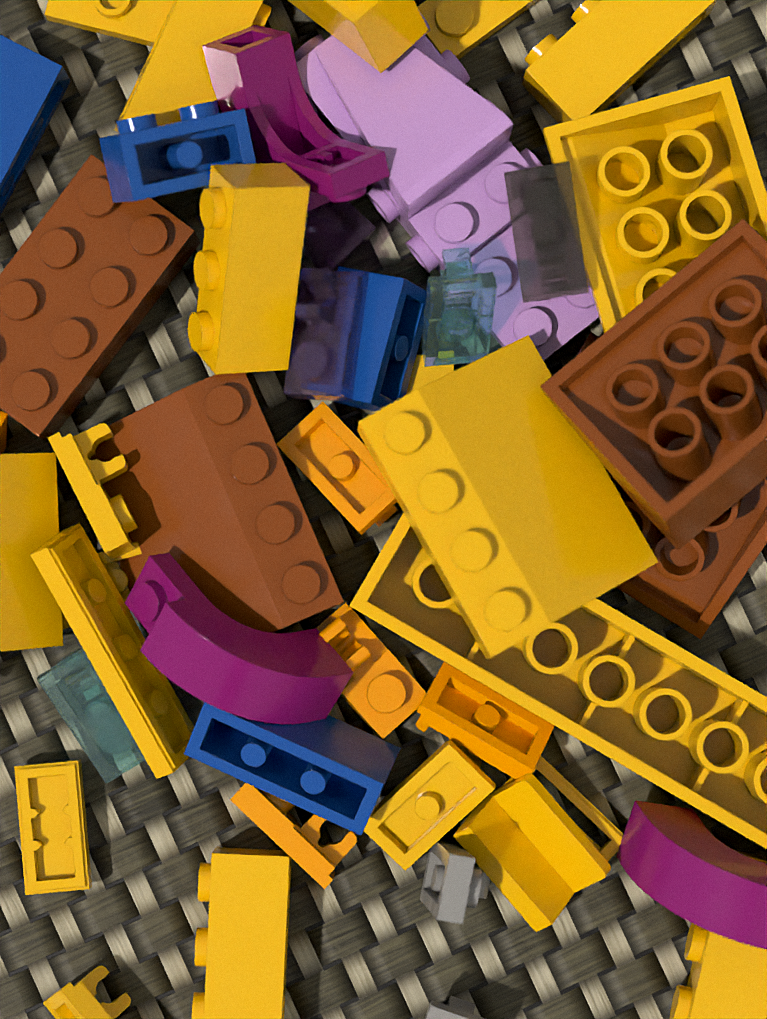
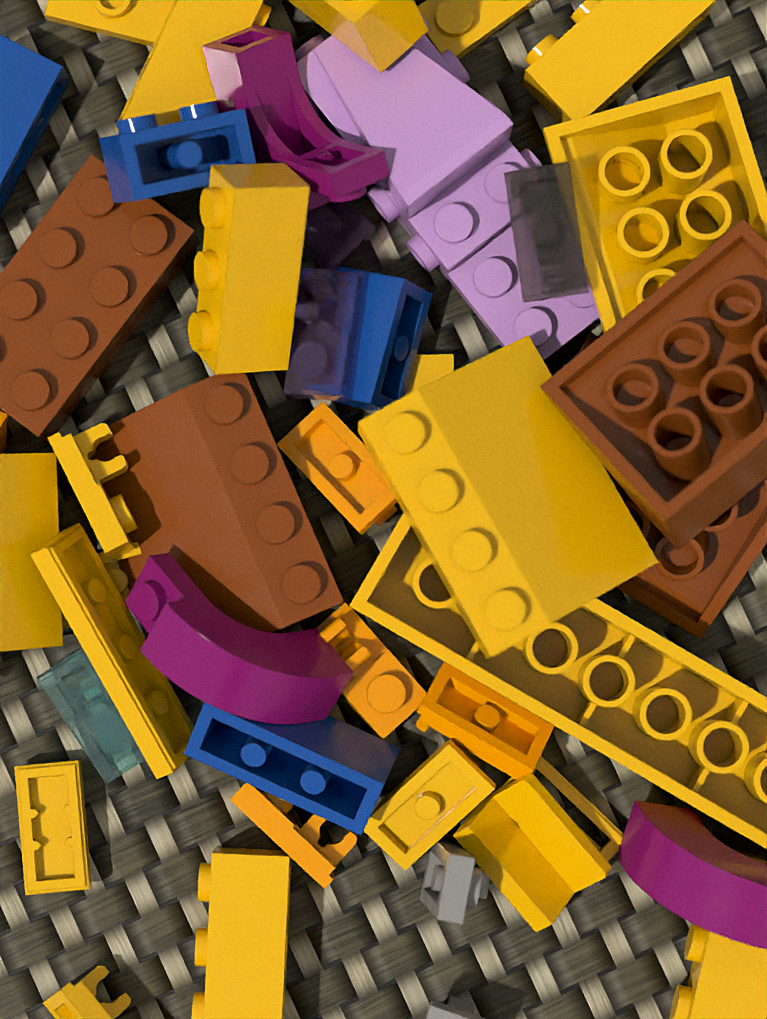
clear light blue plate [421,248,497,367] -> none

